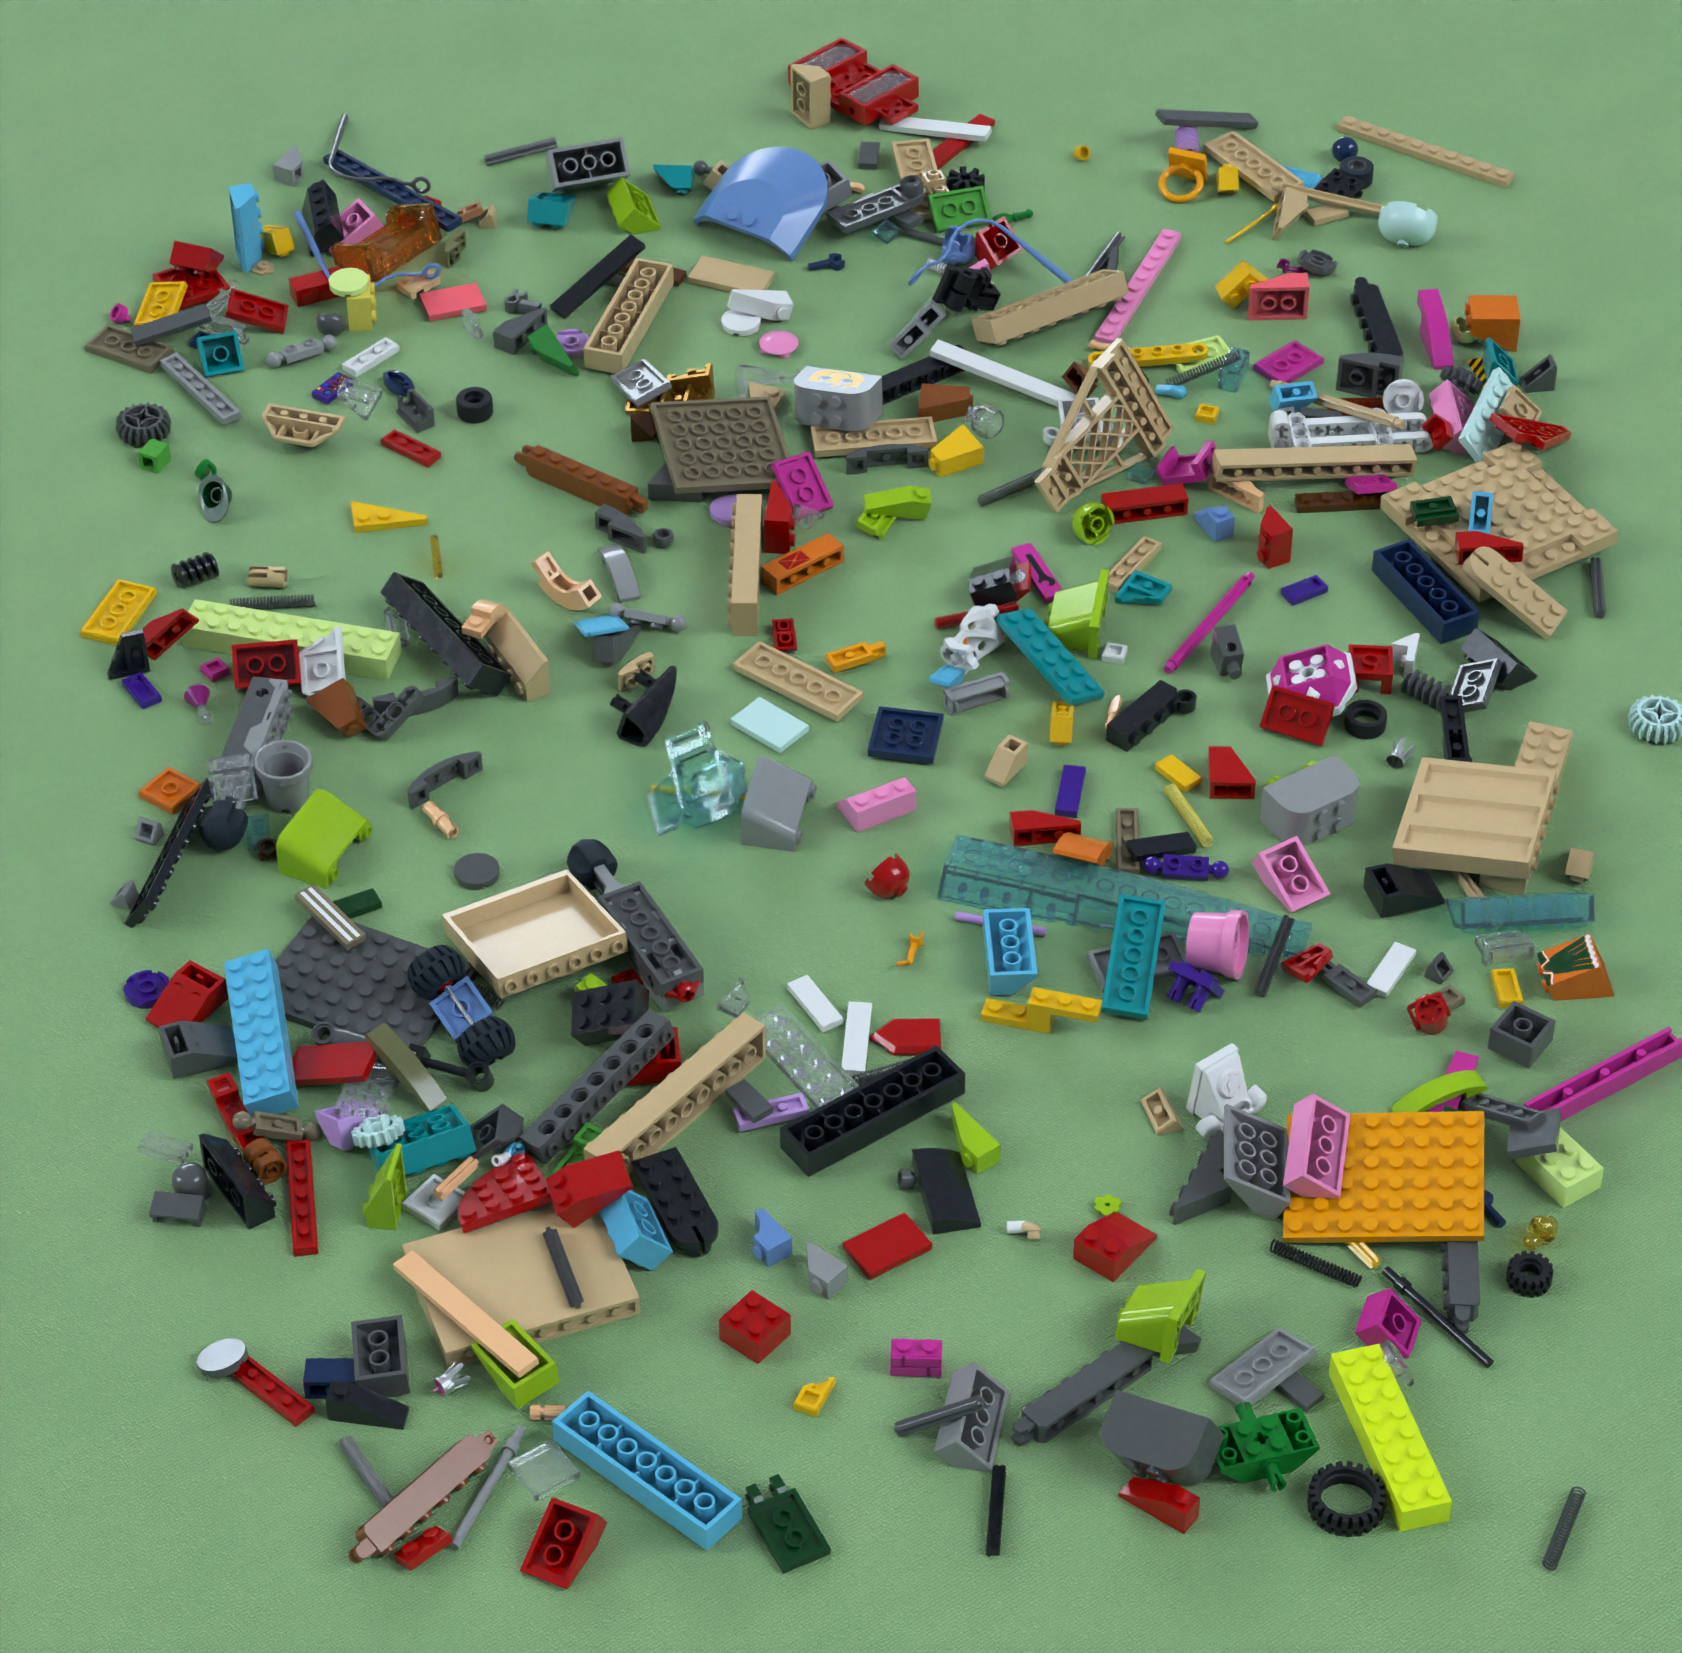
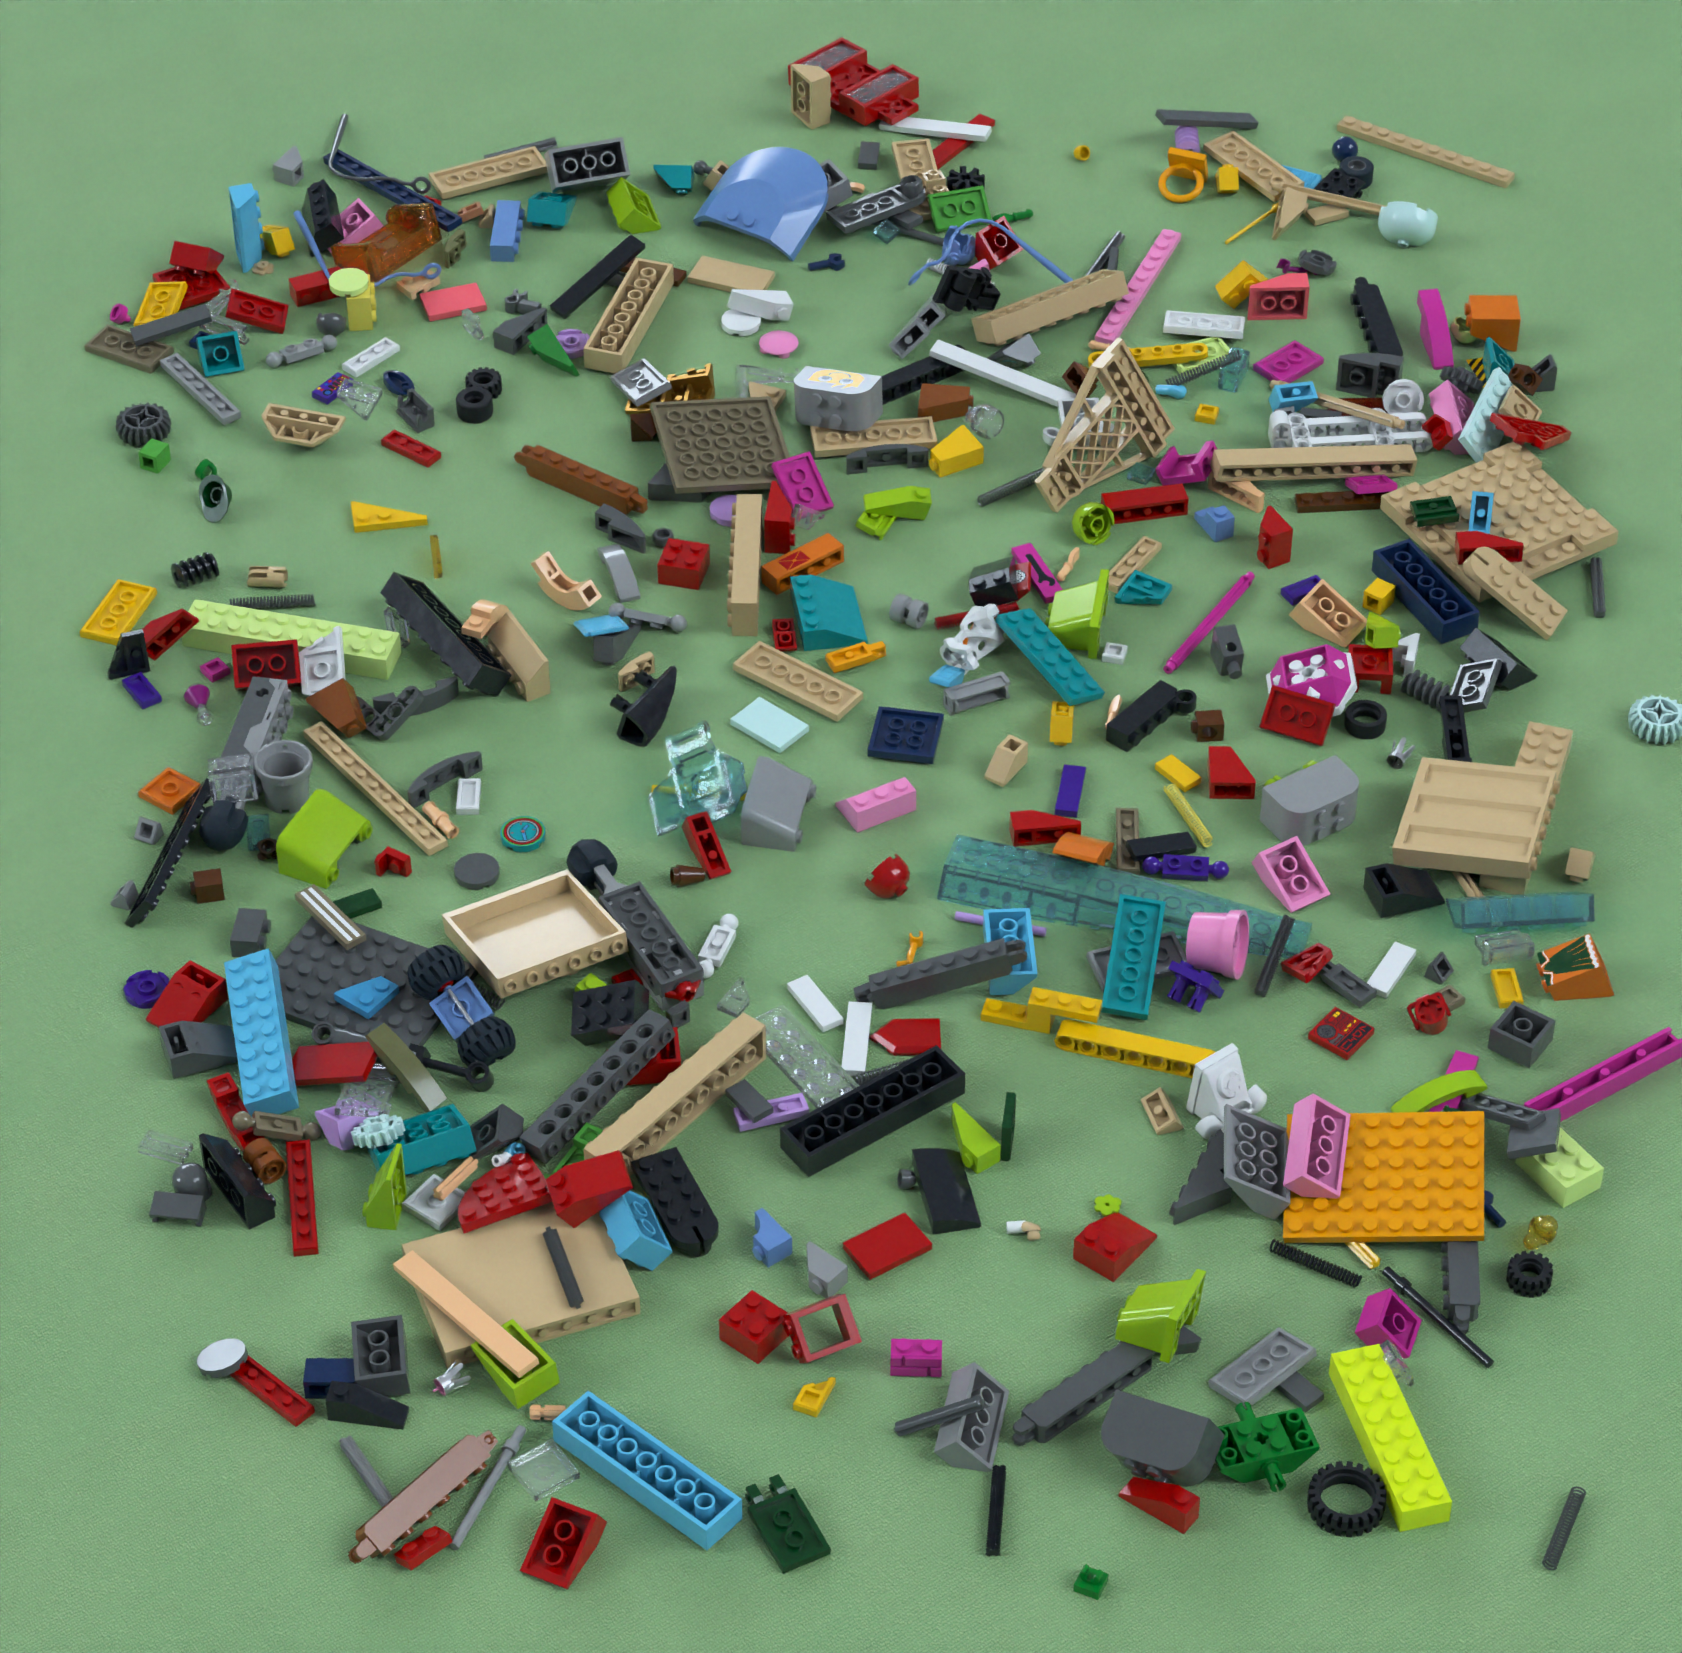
none -> reddish brown brick [190,868,225,904]
none -> dark grey brick [230,908,271,957]
none -> tan plate [303,721,448,856]
none -> dark azure wing [334,976,400,1020]
none -> red bracket [374,846,412,878]
none -> tan plate [429,146,548,200]
none -> white tile [456,778,481,815]
none -> black tyre [465,367,502,399]
none -> medium blue brick [490,200,525,262]
none -> tile [501,816,546,852]
none -> red brick [657,538,710,590]
none -> dark grey tile [666,1000,690,1028]
none -> reddish brown cone [670,865,705,887]
none -> red slope [681,811,731,880]
none -> white plate [698,914,738,979]
none -> red window [783,1294,862,1363]
none -> teal slope [790,575,868,651]
none -> dark grey hinge [854,938,1027,1009]
none -> light grey wheel [889,593,929,629]
none -> slope [987,333,1041,368]
none -> dark green tile [1001,1092,1016,1161]
none -> yellow beam [1054,1019,1215,1078]
none -> light nougat piece [1056,547,1080,581]
none -> green tile [1073,1564,1109,1600]
none -> white tile [1163,310,1245,339]
none -> reddish brown brick [1191,710,1225,742]
none -> light nougat slope [1289,579,1367,648]
none -> tile [1308,1007,1375,1060]
none -> yellow brick [1362,578,1396,615]
none -> lime slope [1365,612,1401,648]
none -> reddish brown brick [1508,363,1543,396]

